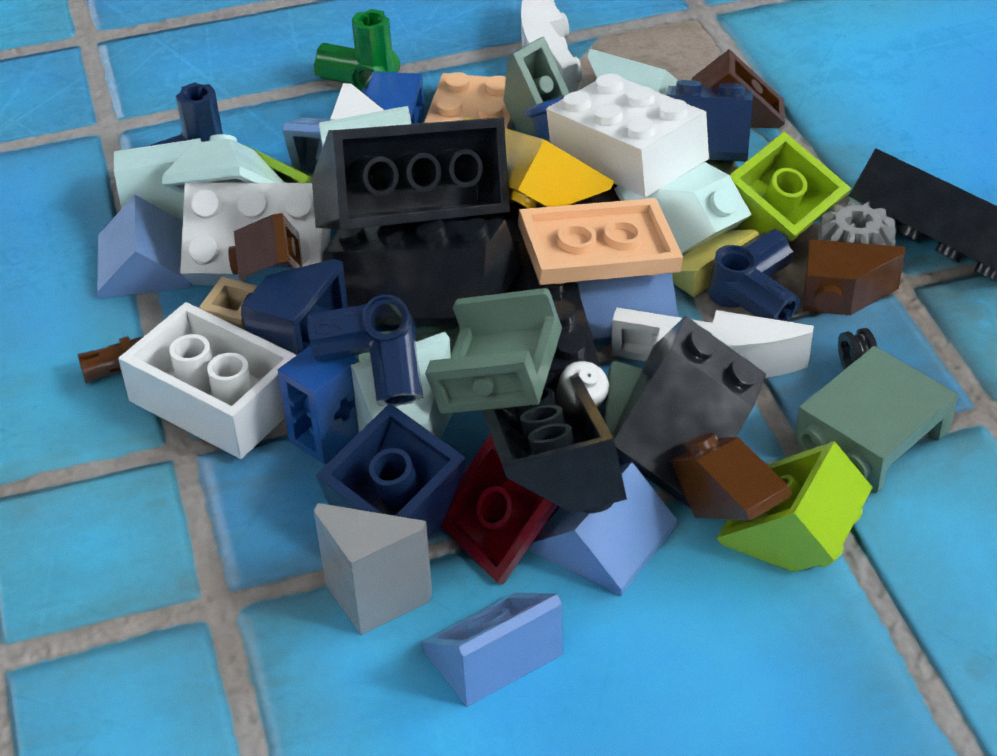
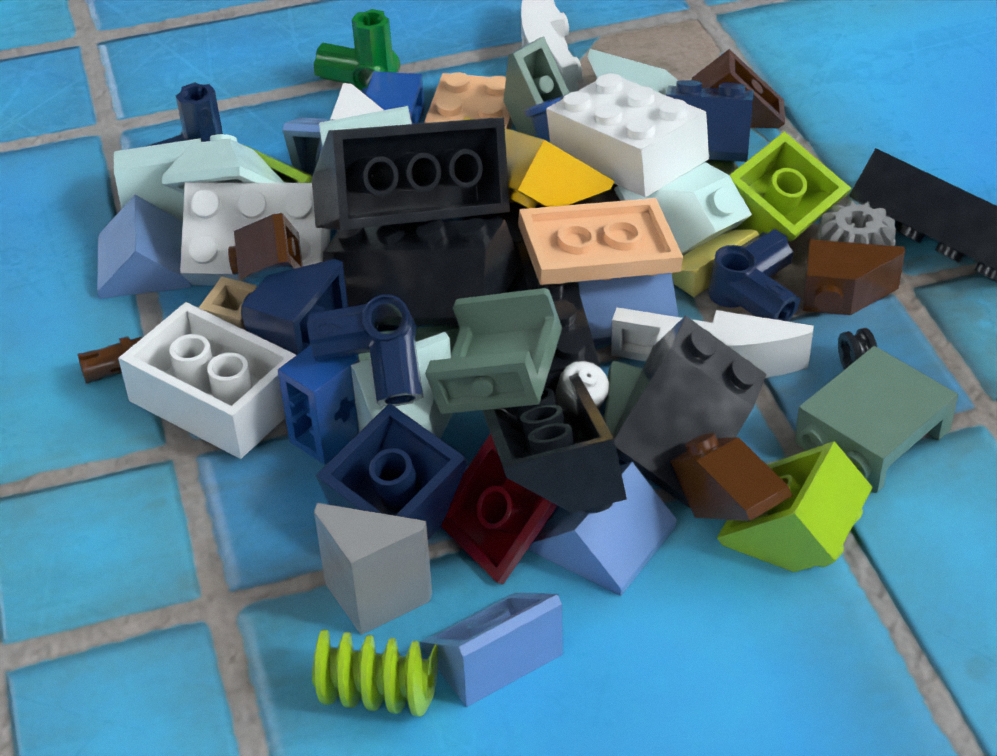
none -> lime piece [312,629,438,717]

